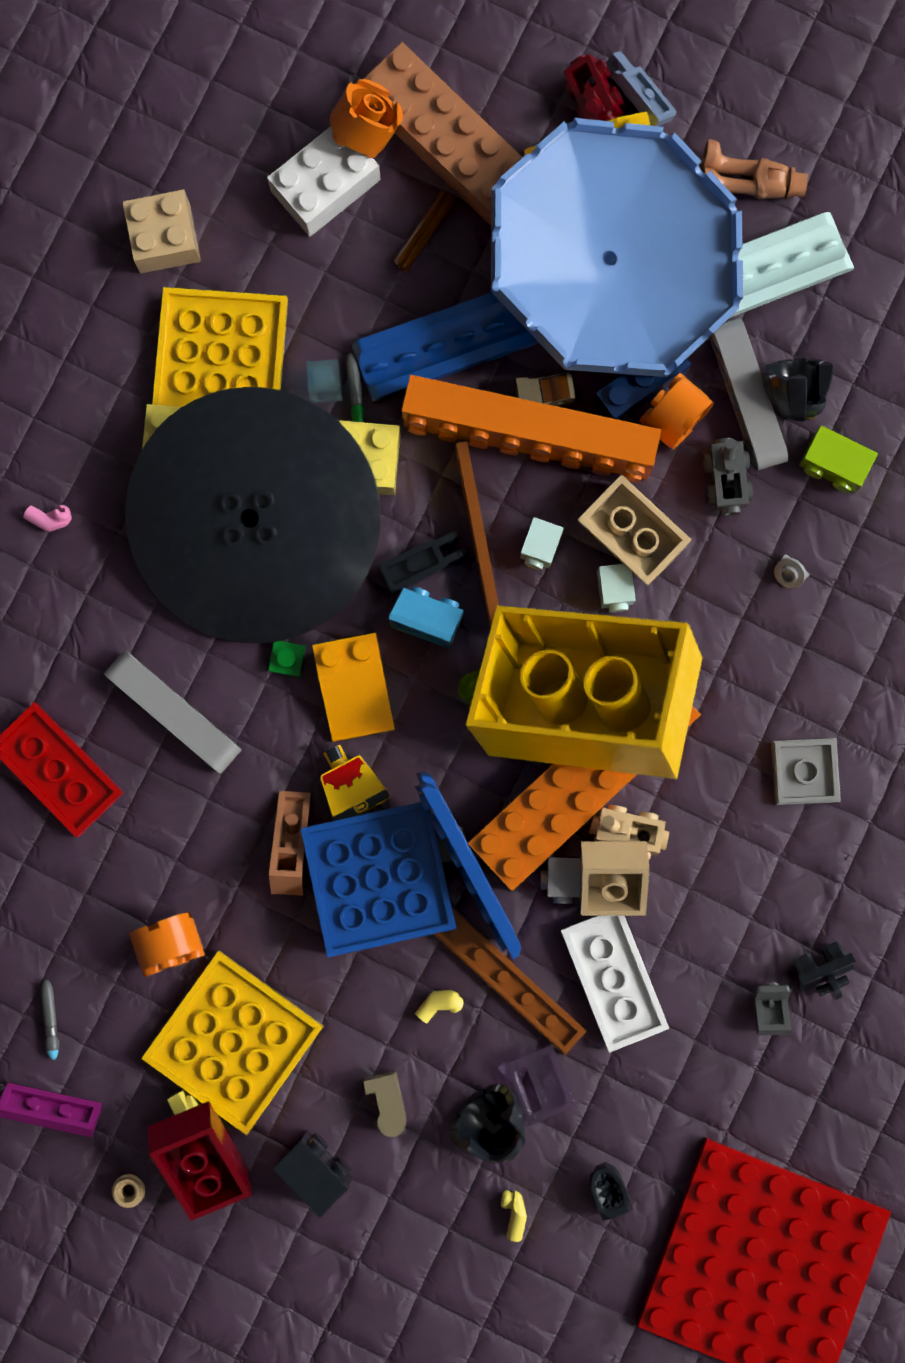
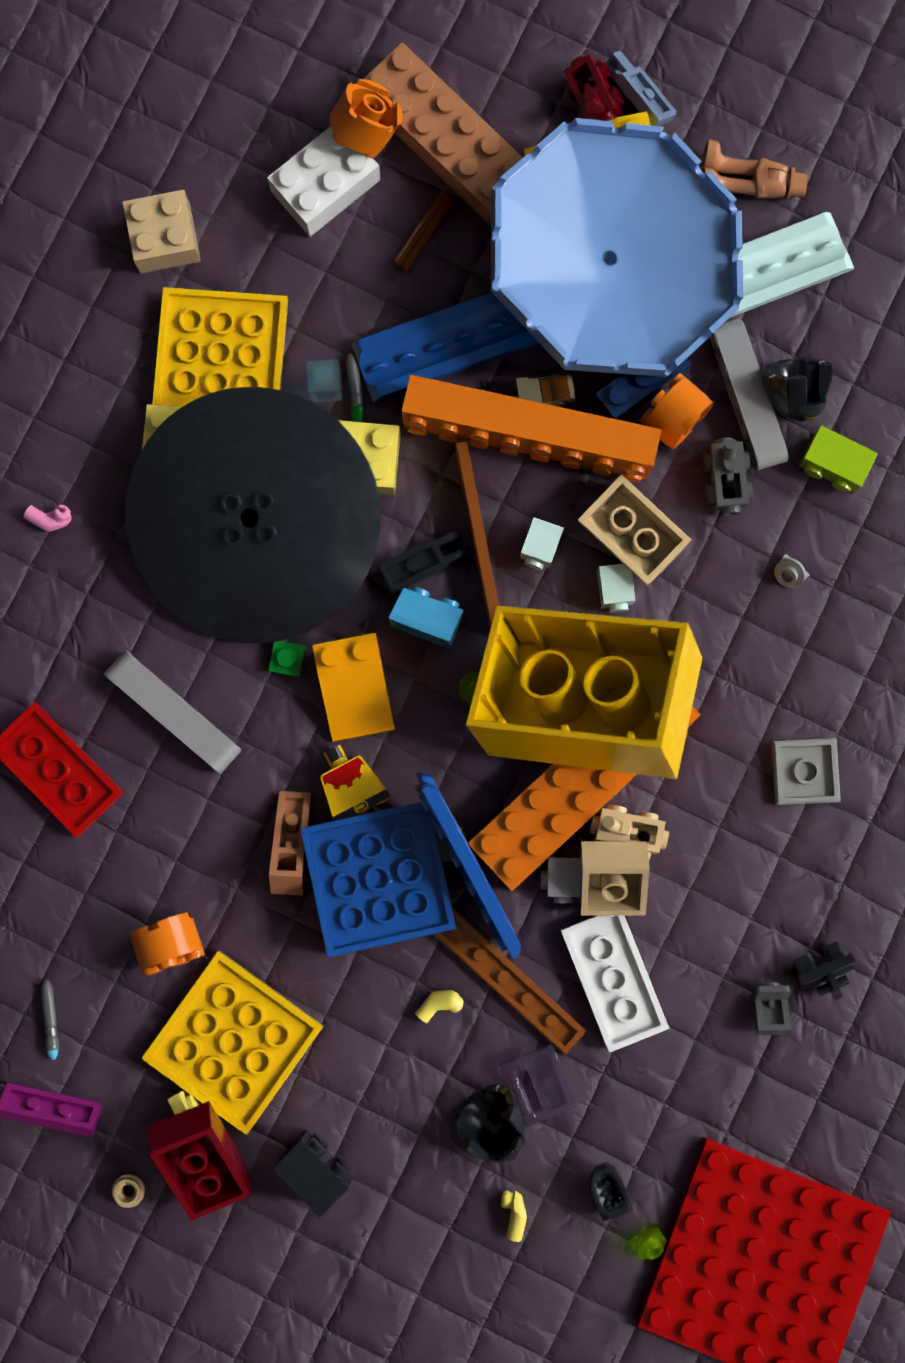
dark tan leg [363,1071,407,1137] -> none
none -> clear neon green plate [628,1223,666,1260]

